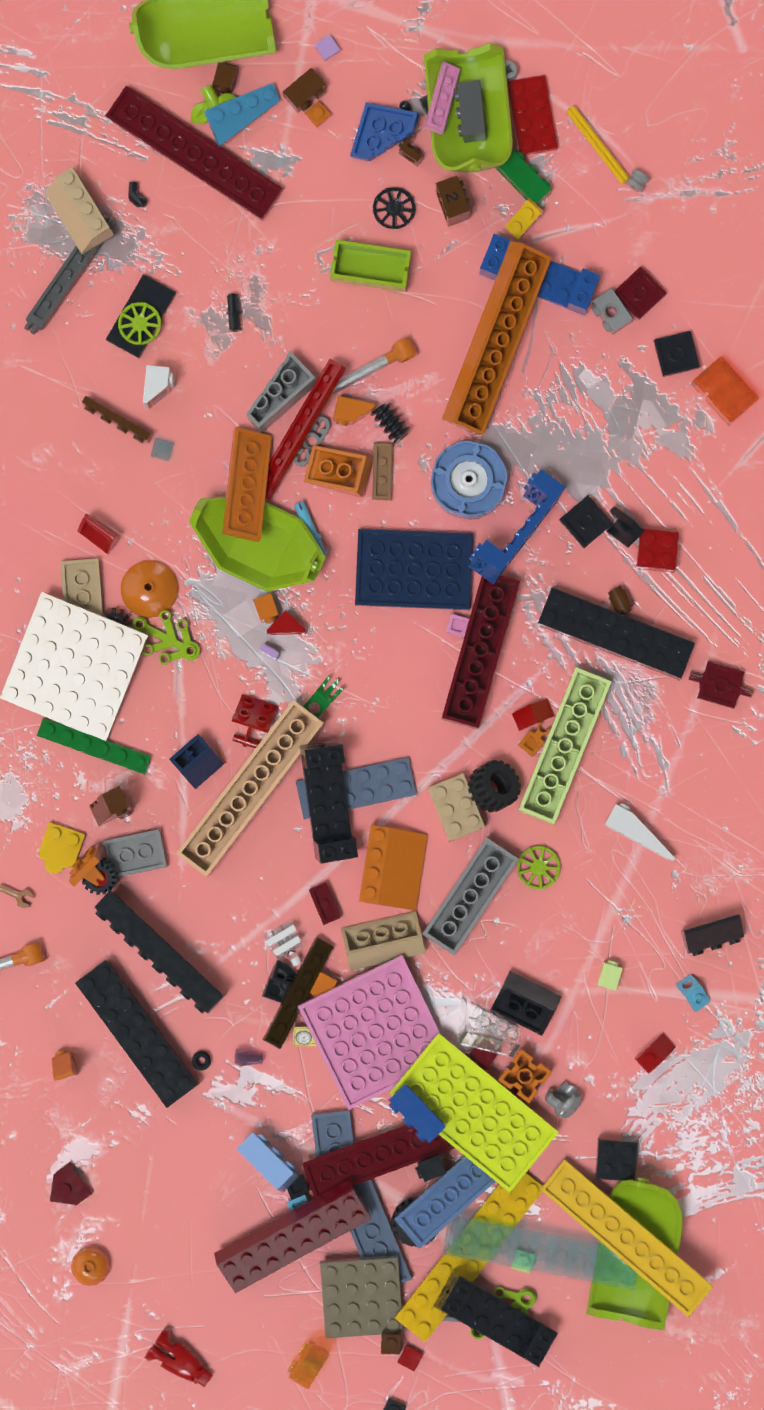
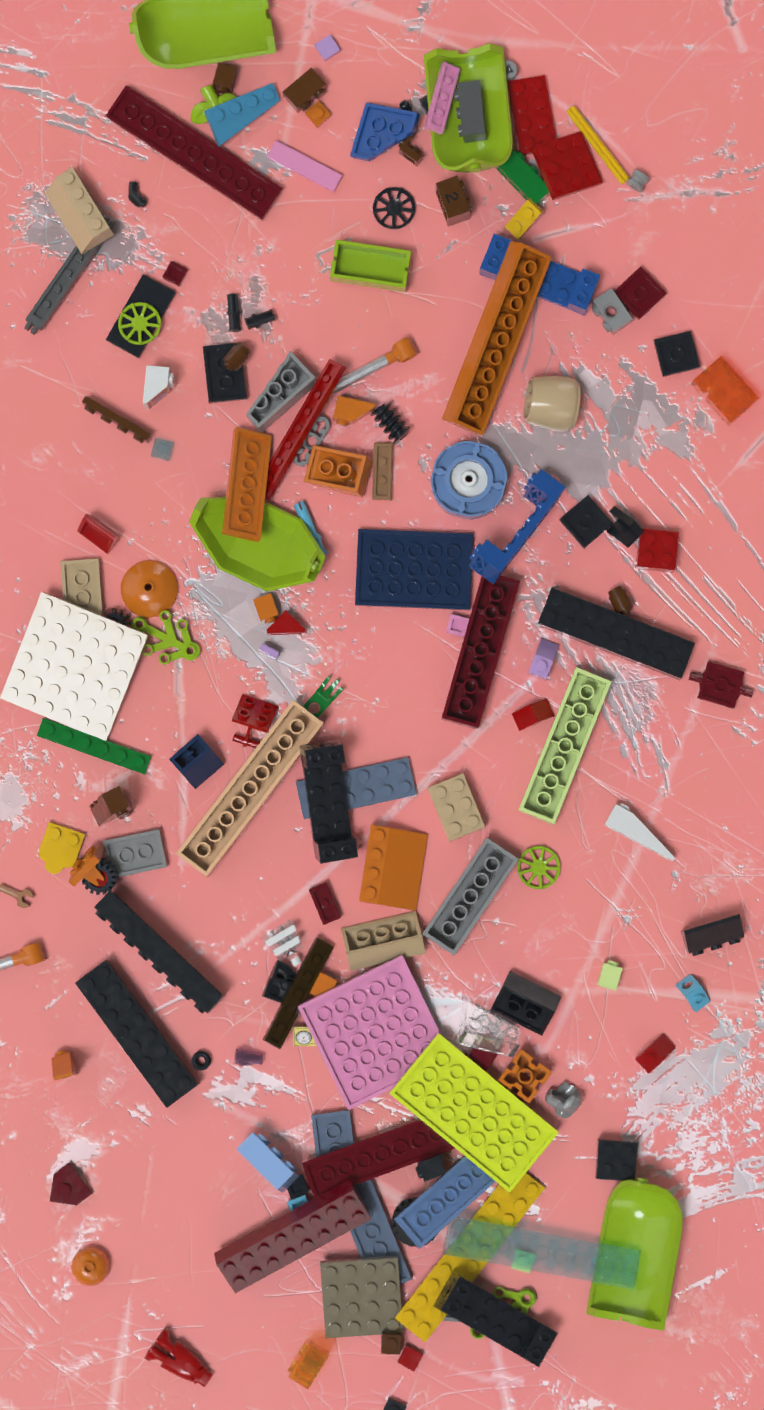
blue brick [388,1083,446,1143] -> none
black tyre [468,760,521,813] -> none
orange plate [518,722,551,758] -> none
yellow plate [540,1160,714,1317] -> none
none -> dark red tile [162,261,188,287]
none -> black plate [203,342,247,404]
none -> reddish brown brick [223,343,250,372]
none -> black pin [244,309,275,330]
none -> bright pink tile [267,140,342,193]
none -> tan piece [524,376,581,432]
none -> lavender slope [528,638,559,681]
none -> red plate [531,131,603,201]

